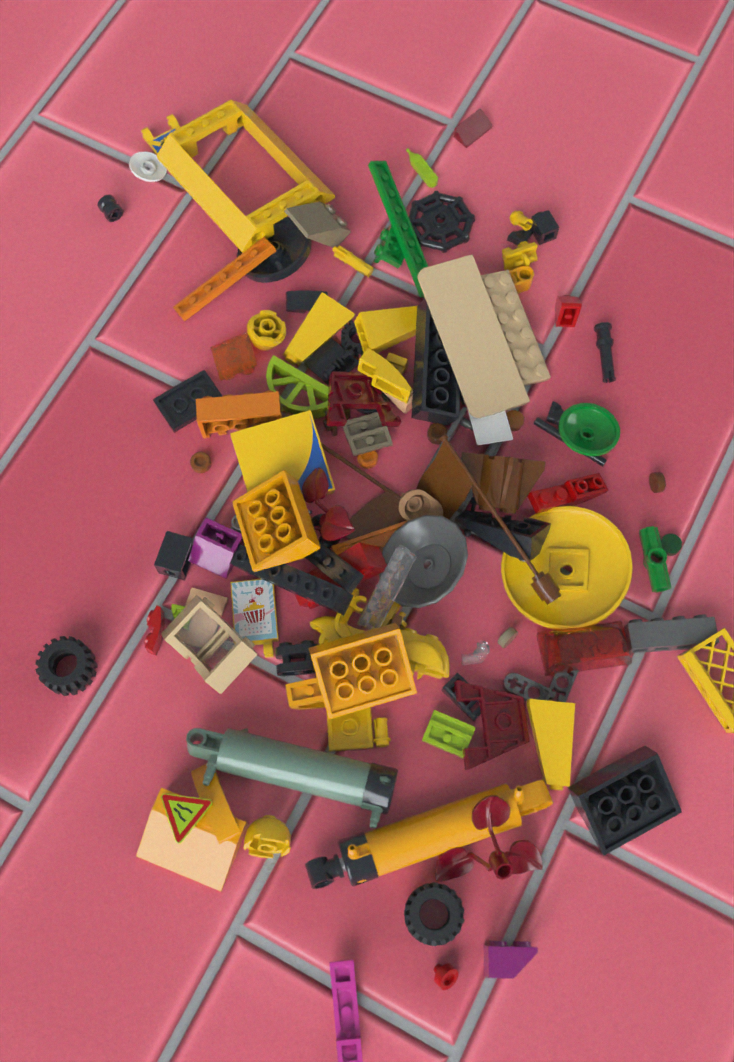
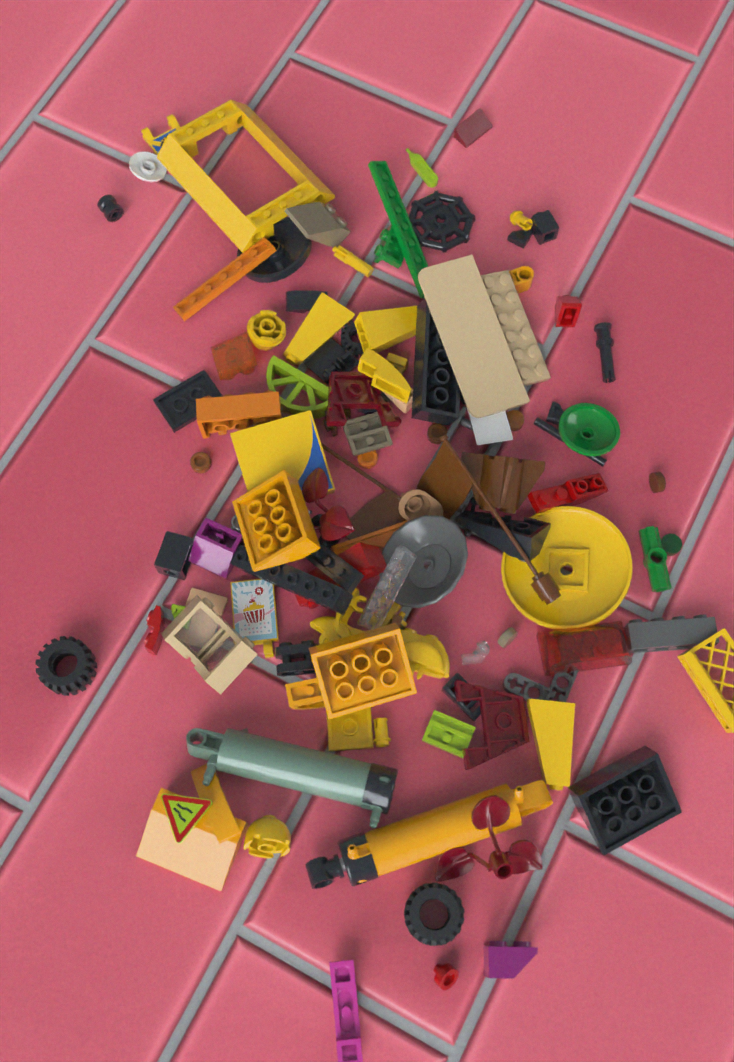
yellow hips [502,241,537,271] -> none

